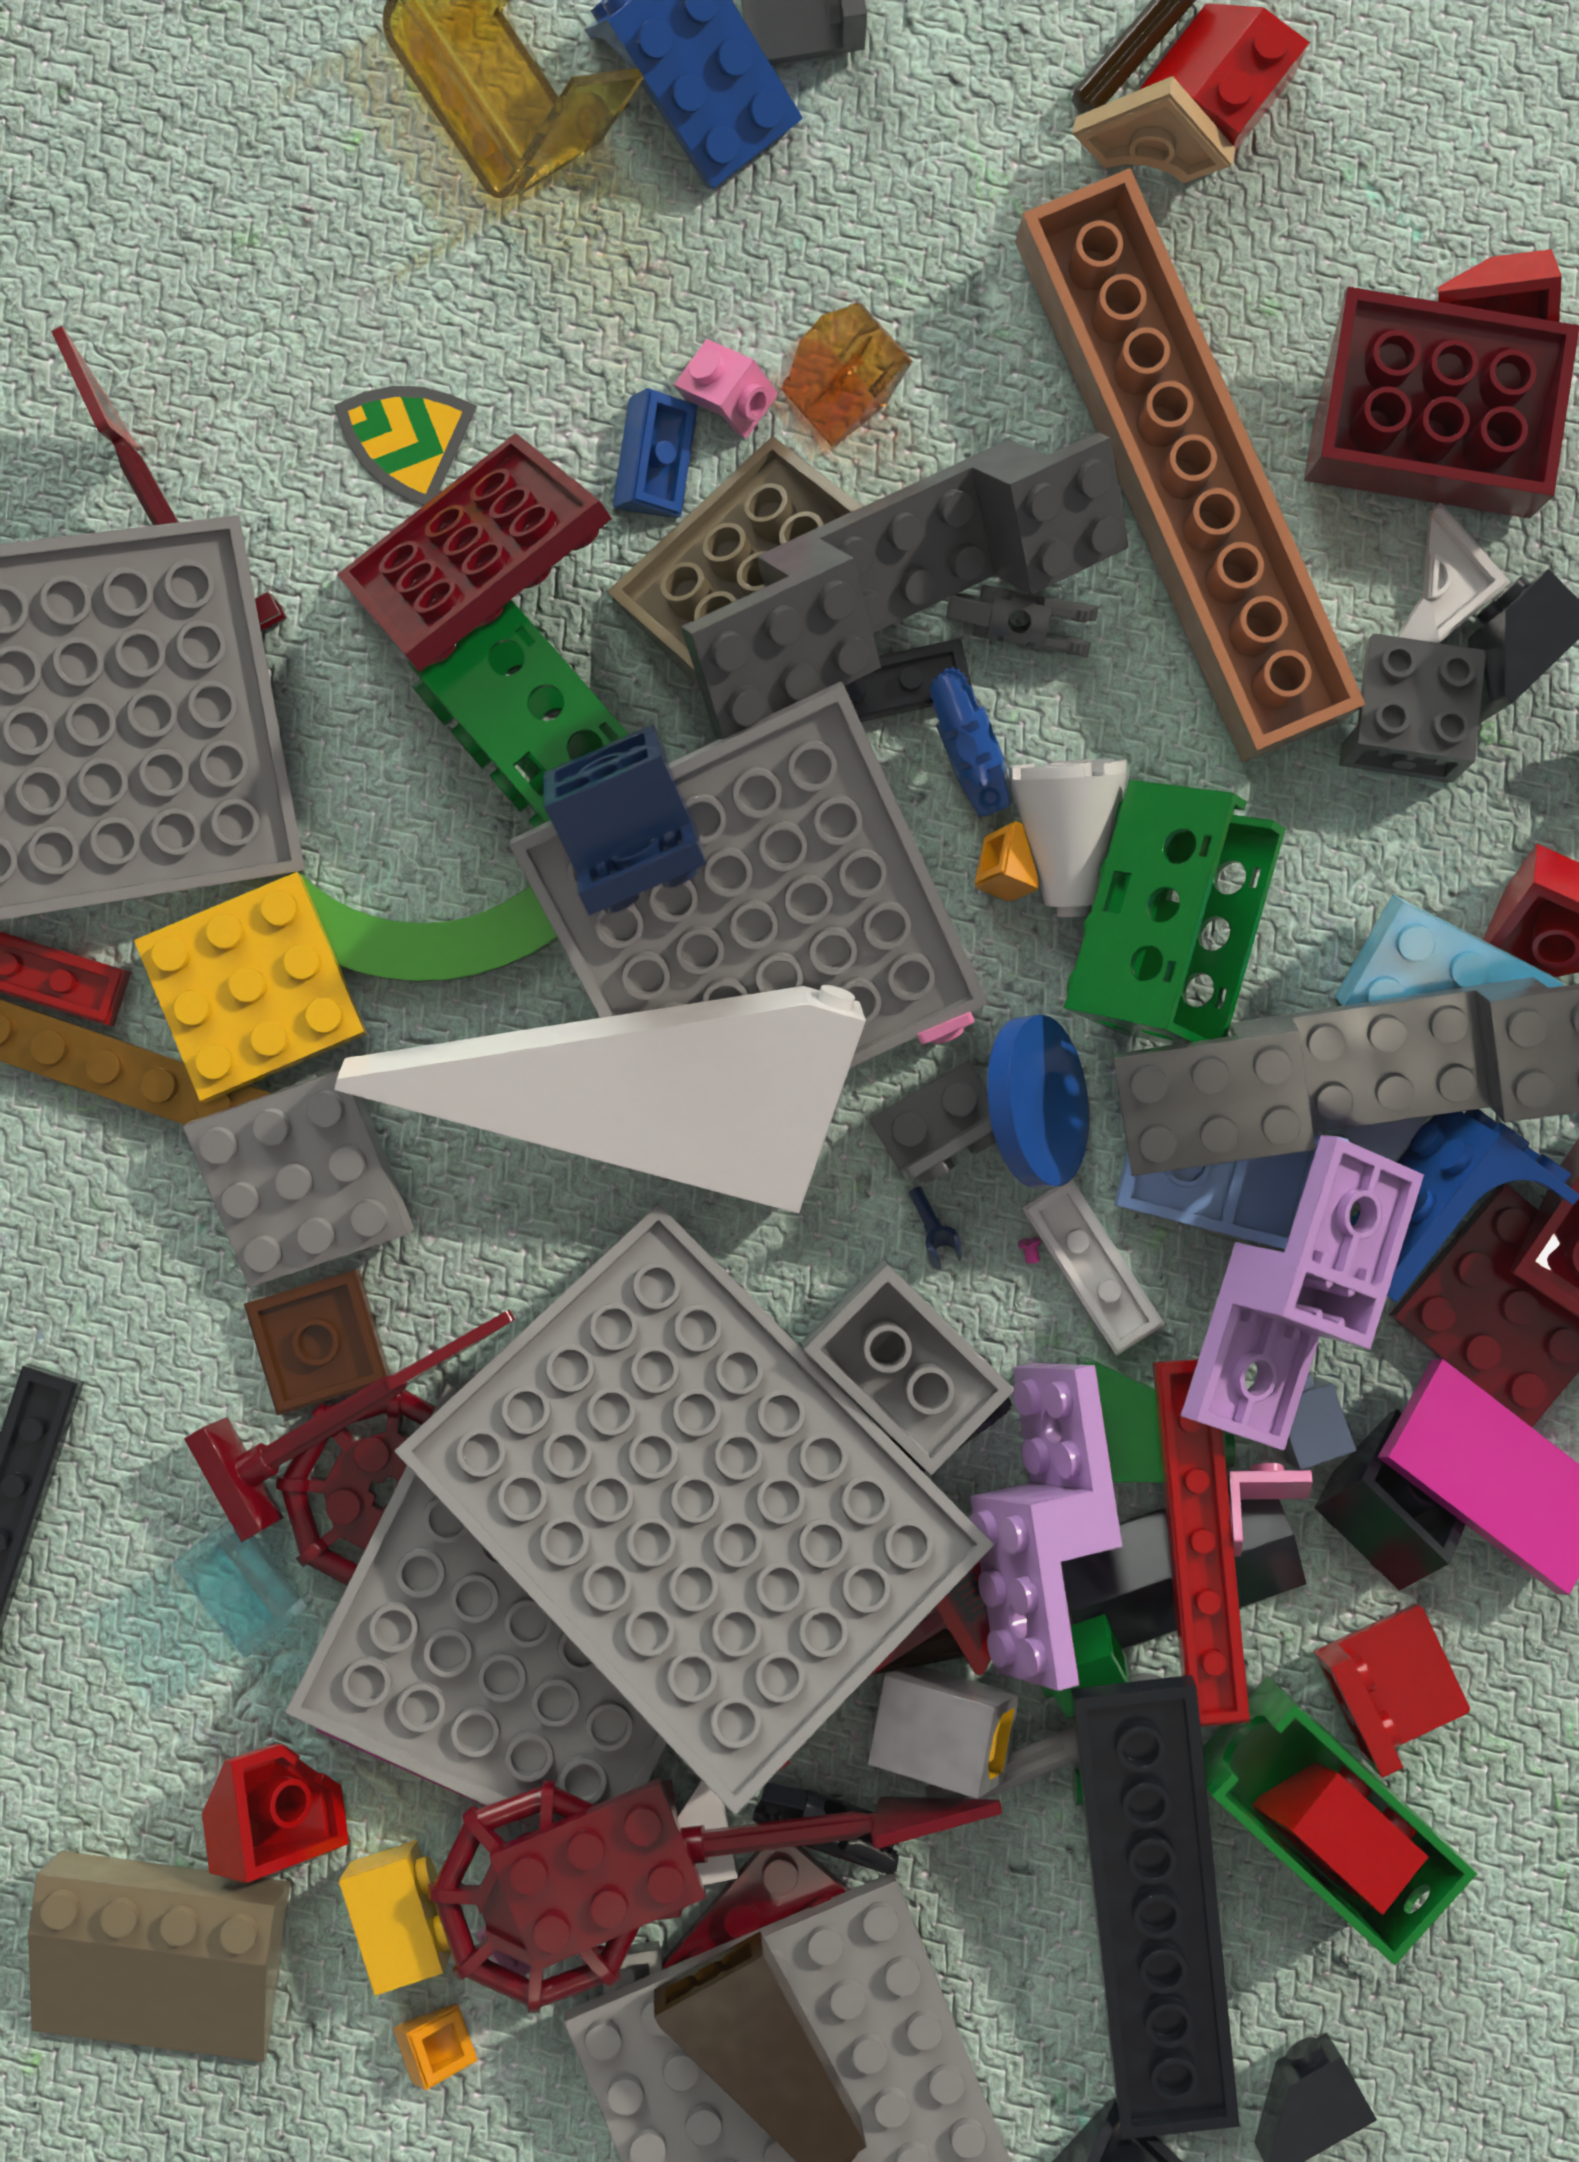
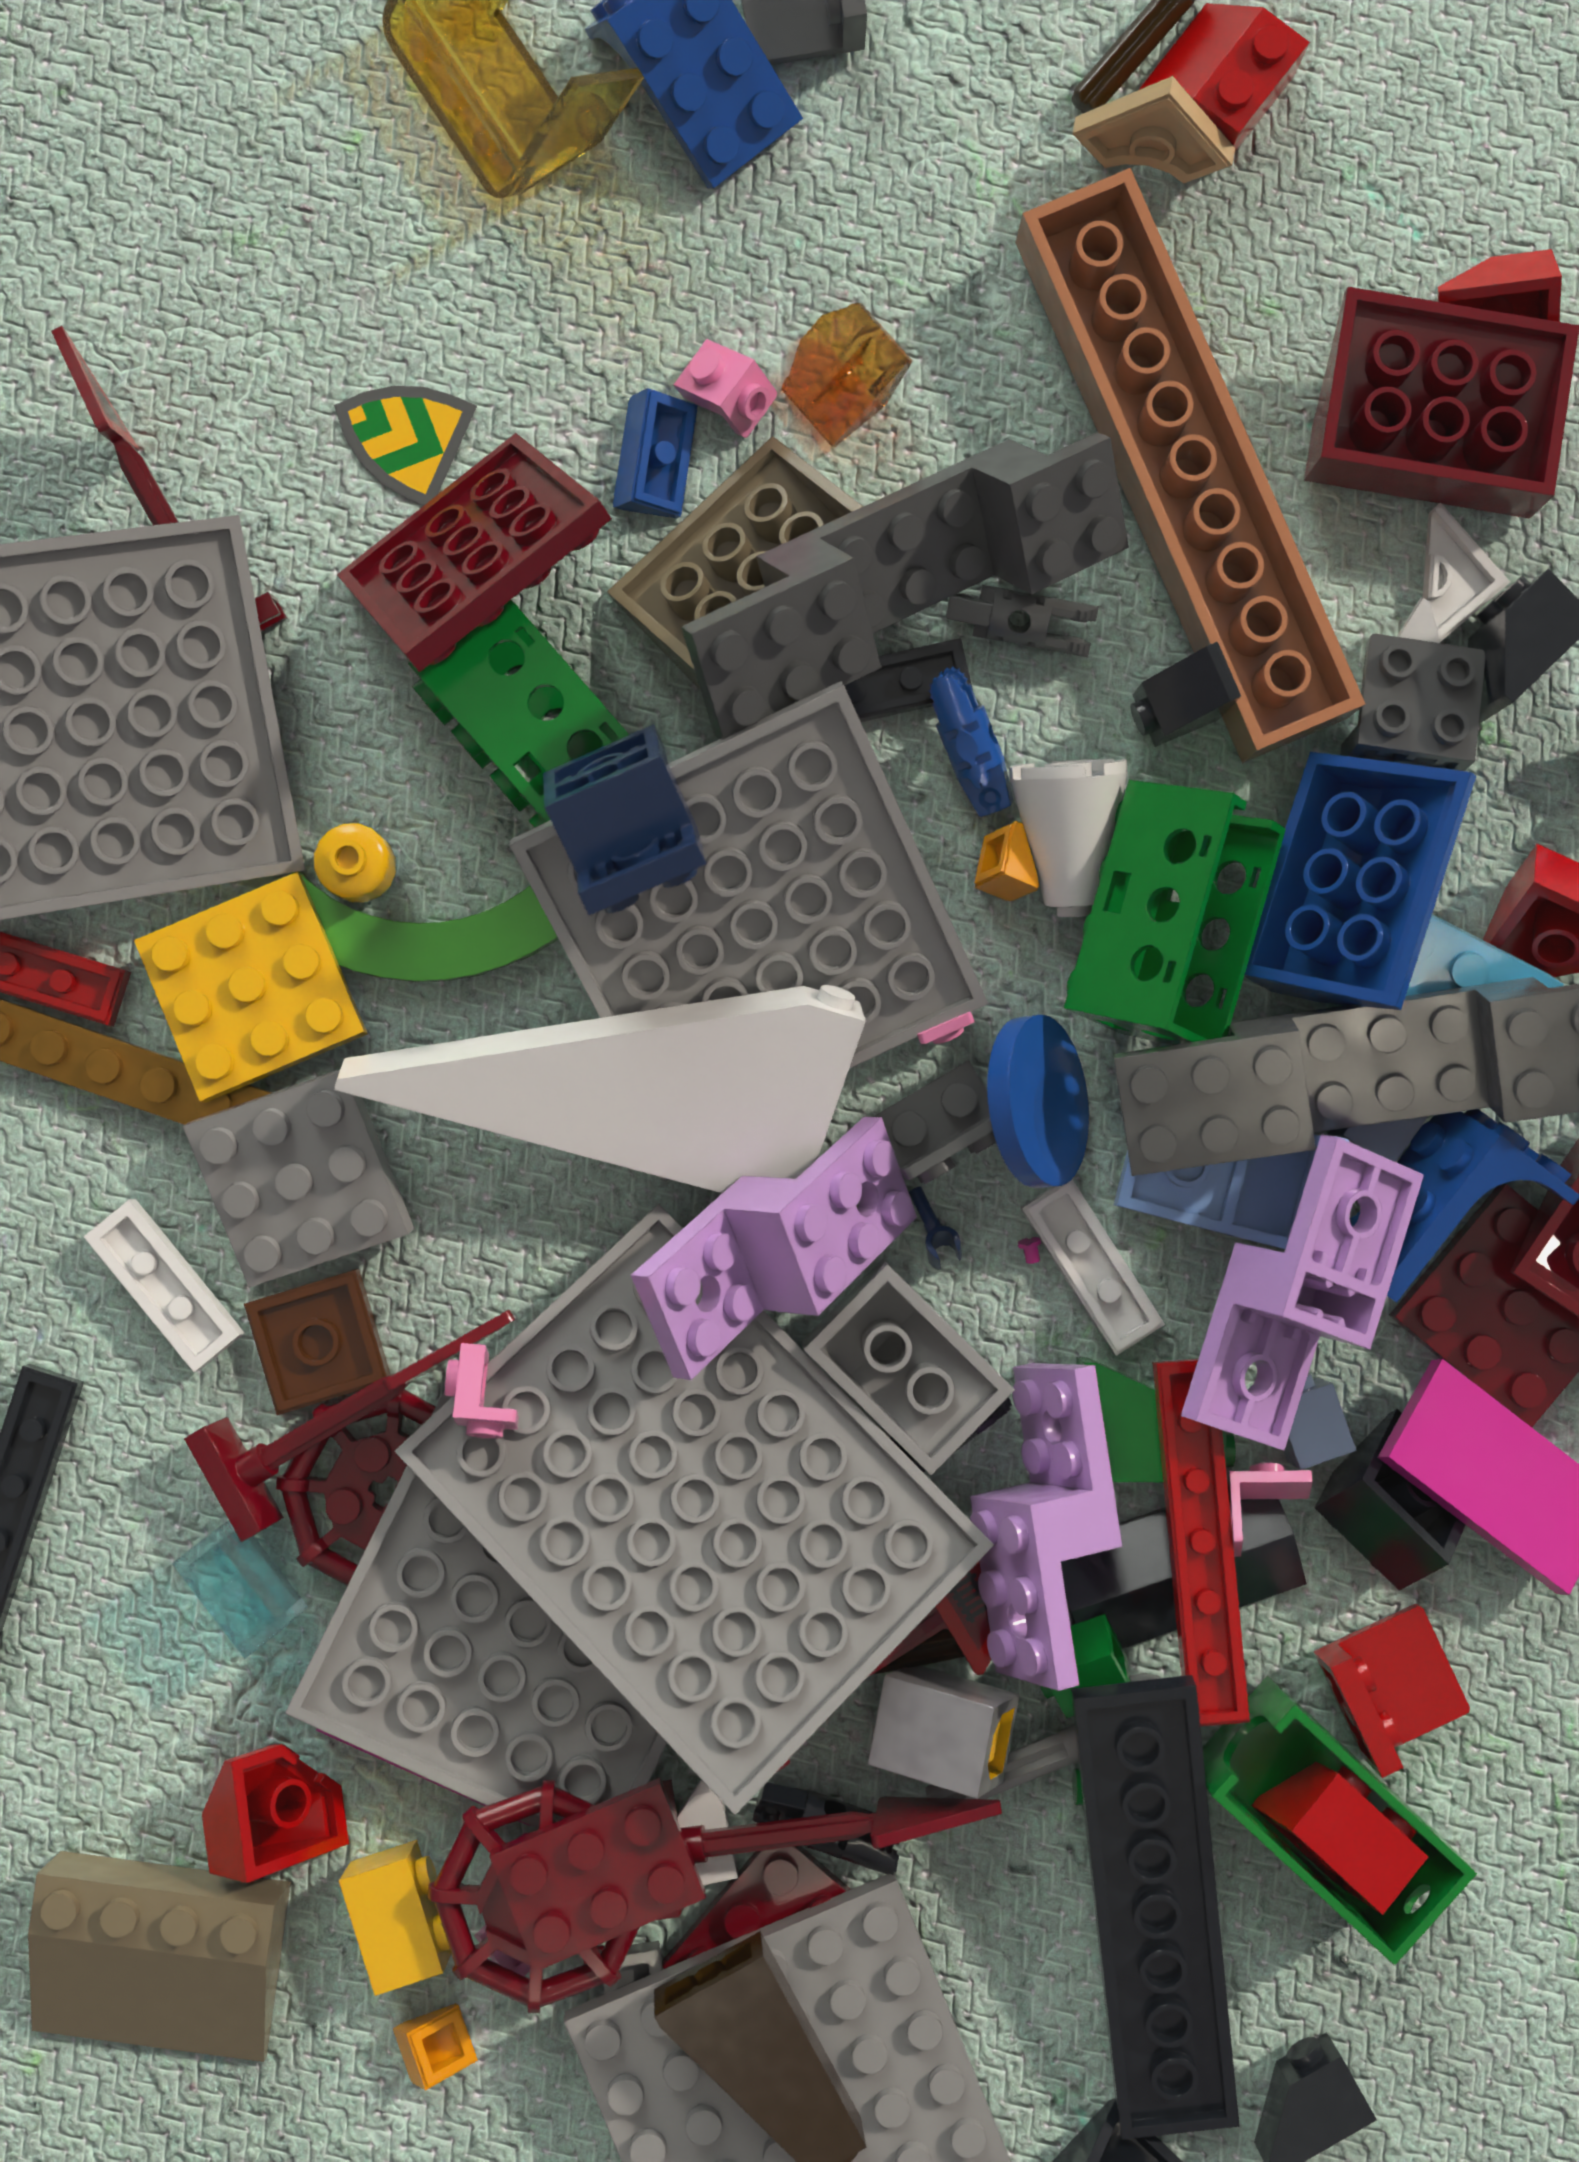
none -> white plate [84,1199,245,1372]
none -> yellow head [314,823,396,903]
none -> bright pink bracket [445,1343,519,1439]
none -> lavender bracket [631,1117,917,1380]
none -> black slope [1130,641,1242,747]
none -> blue slope [1244,751,1476,1010]

